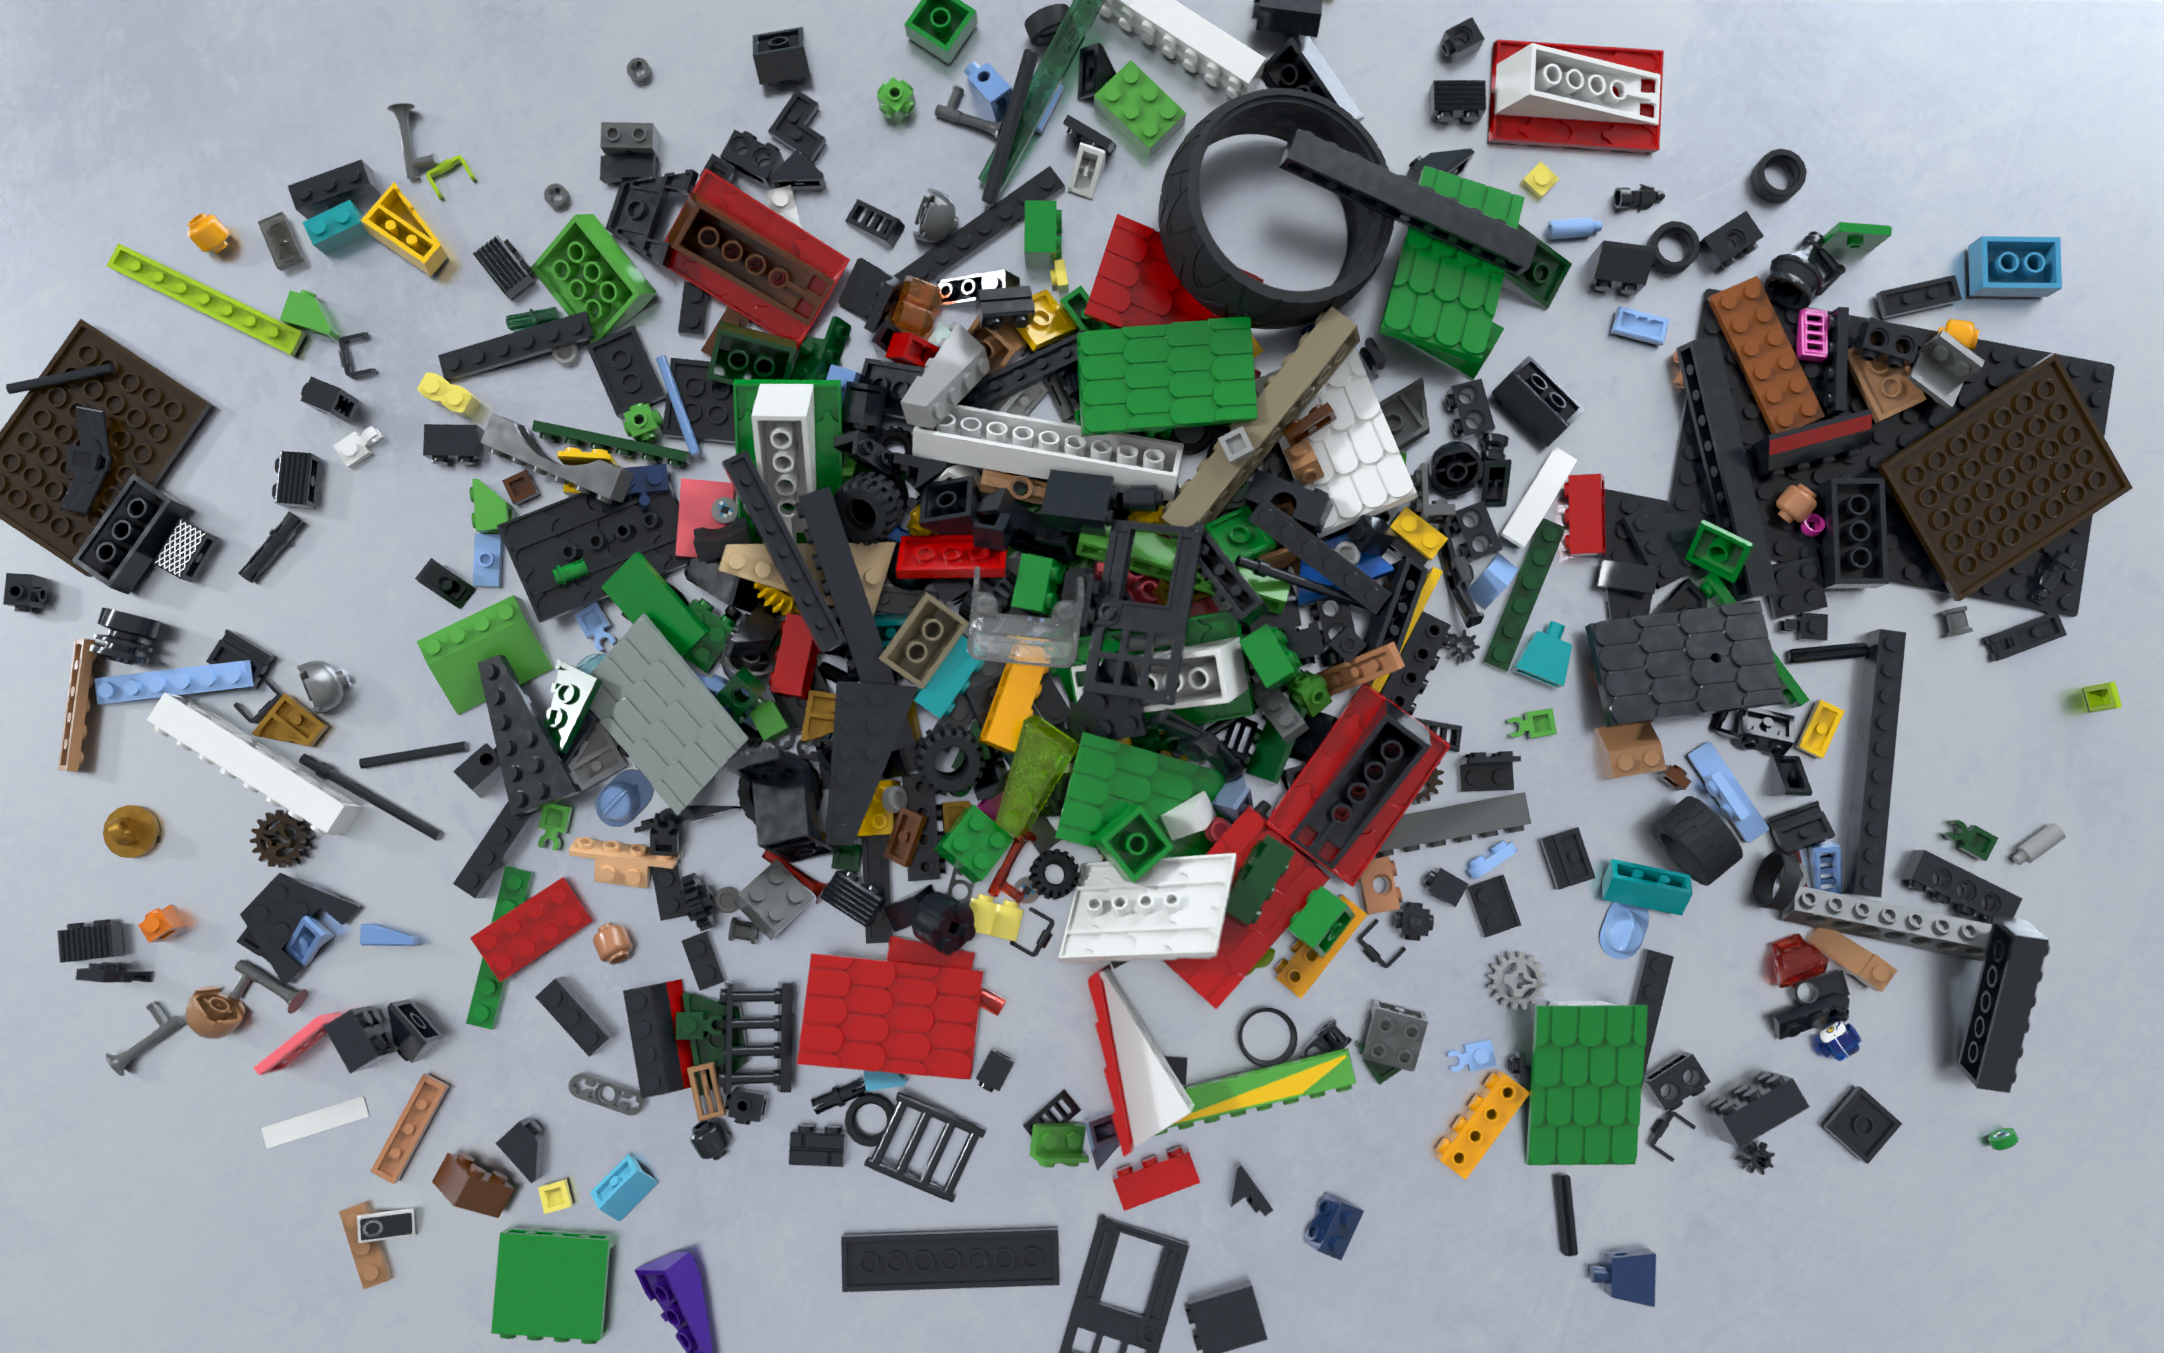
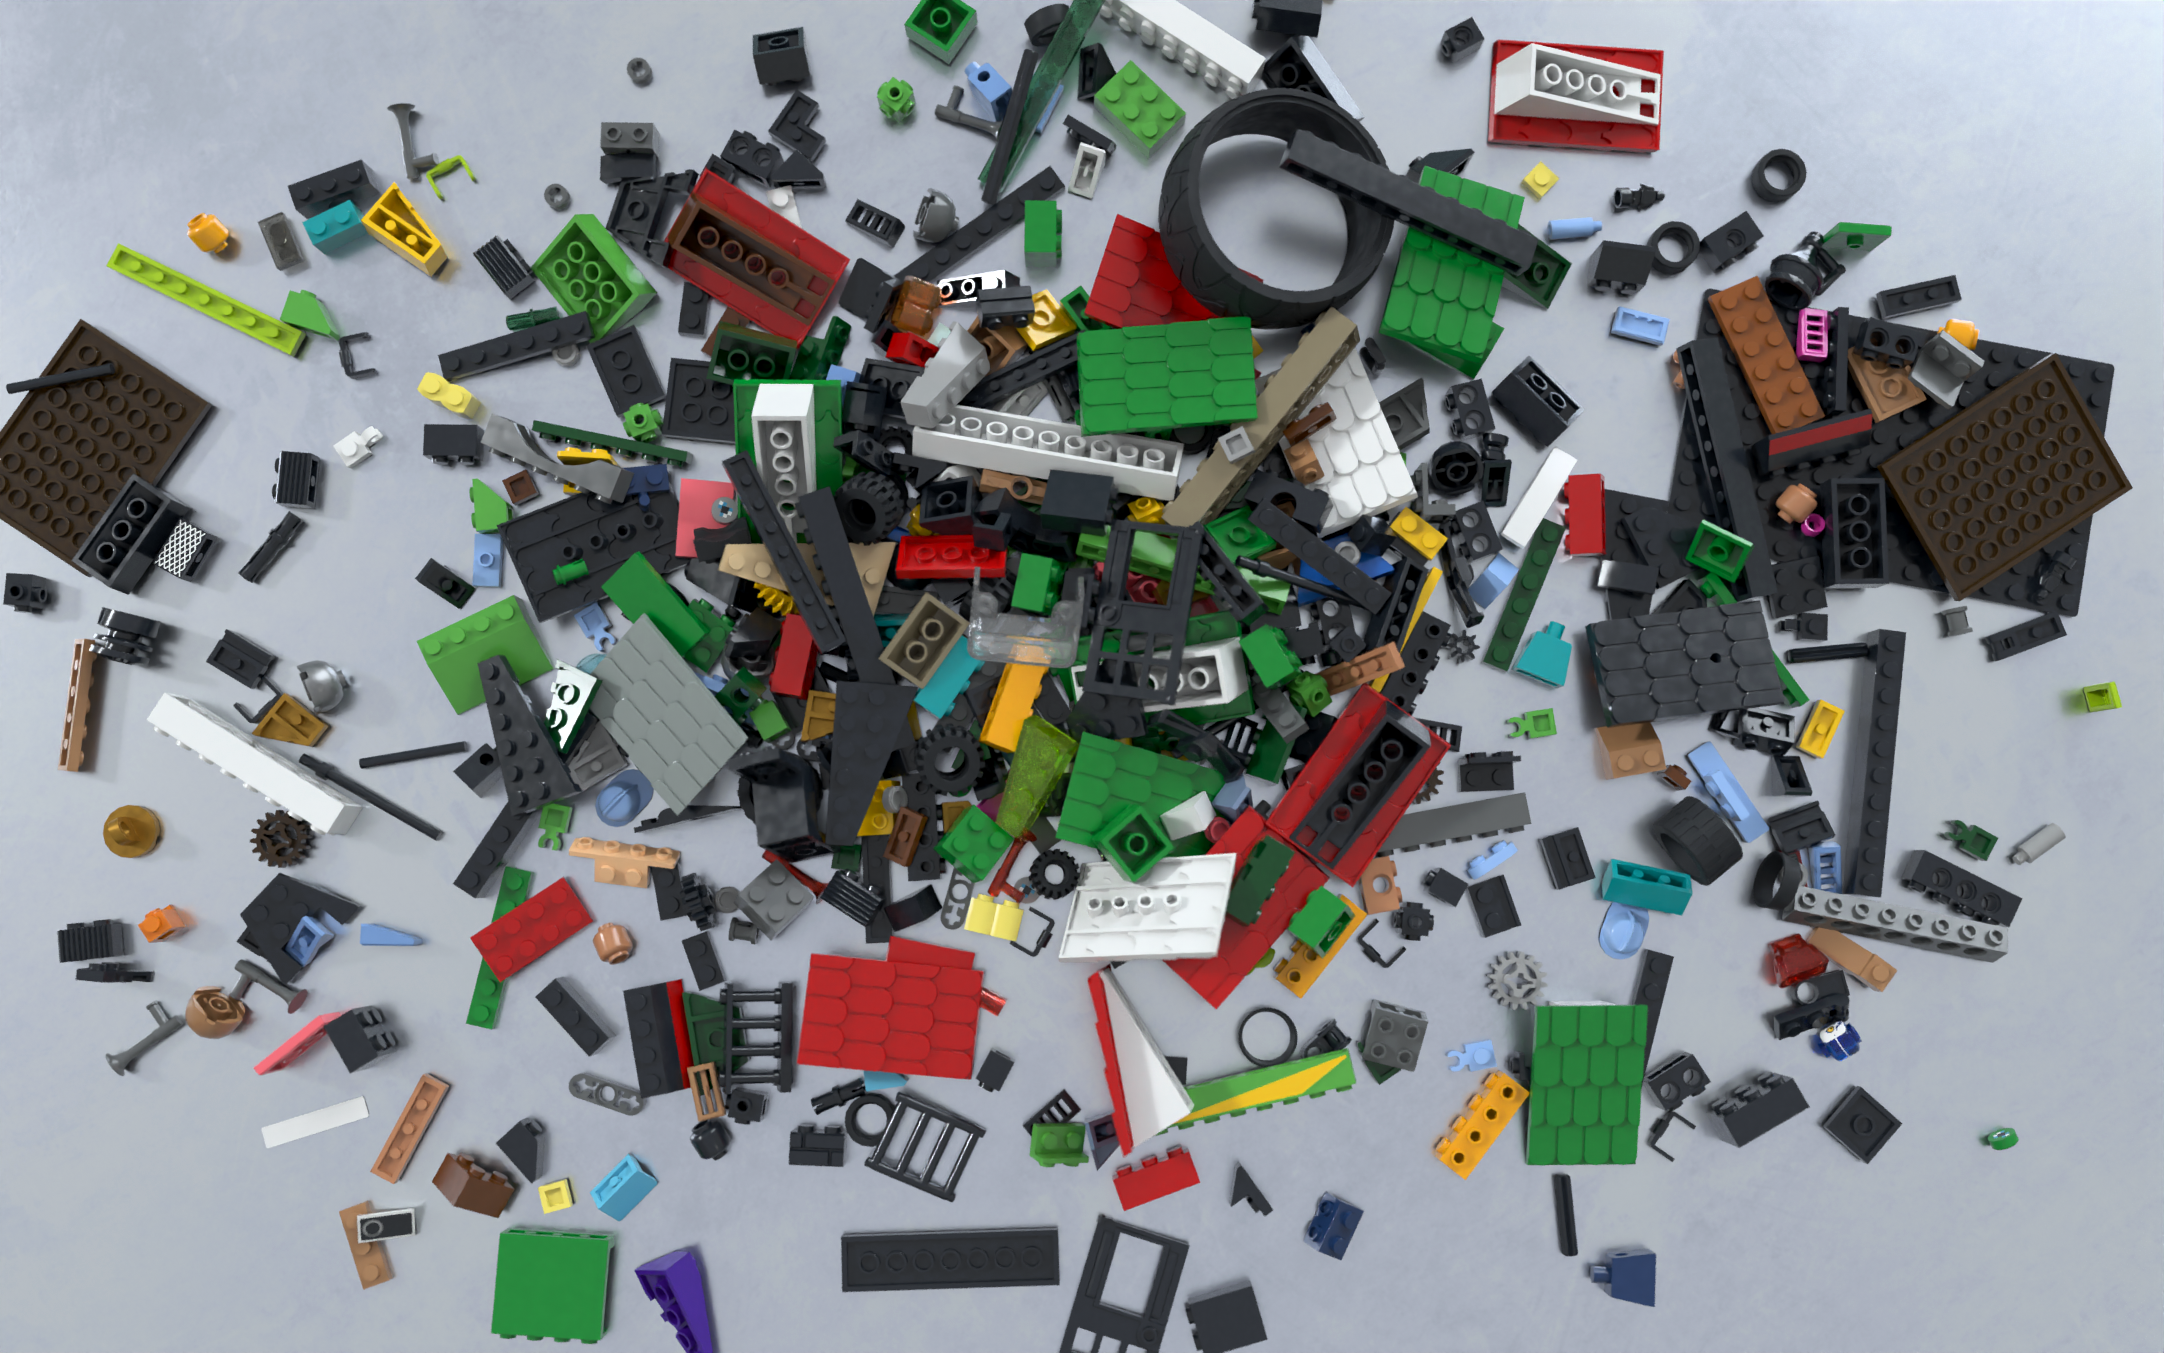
black plate [59,405,112,514] -> none
light blue plate [94,660,254,704] -> none
black brick [300,377,358,423] -> none
black slope [387,999,444,1063] -> none
black plate [650,813,679,856] -> none
medium blue bar [656,355,701,456] -> none
dark green plate [676,1011,724,1040] -> none
black brick [912,892,976,955] -> none
light yellow plate [1050,259,1069,293] -> none
black brick [1123,485,1164,512] -> none
black brick [1430,80,1486,122] -> none
black gear [1738,1141,1775,1175] -> none
black brick [1957,916,2050,1093] -> none
dark azure brick [1968,236,2062,297] -> none

